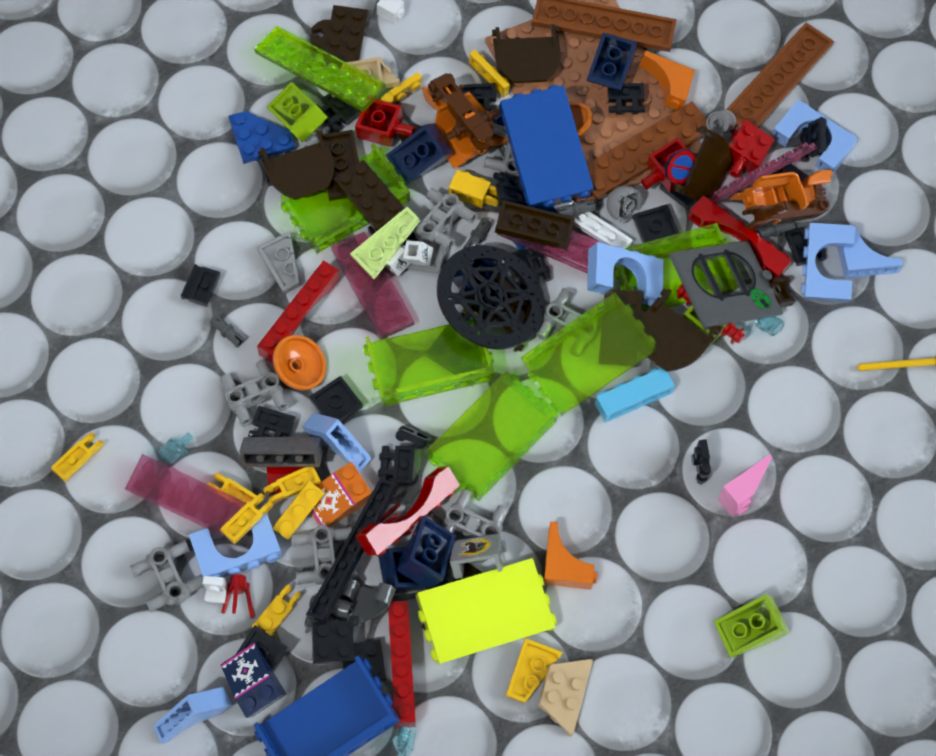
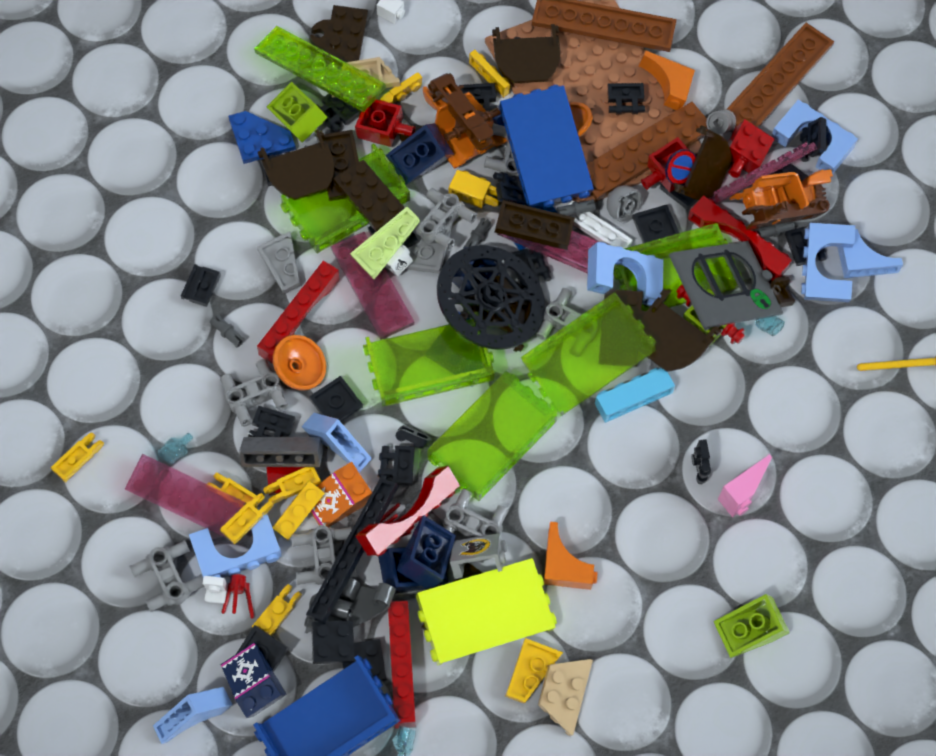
white brick [403,241,433,266] -> none
dark blue slope [586,33,637,91] -> none

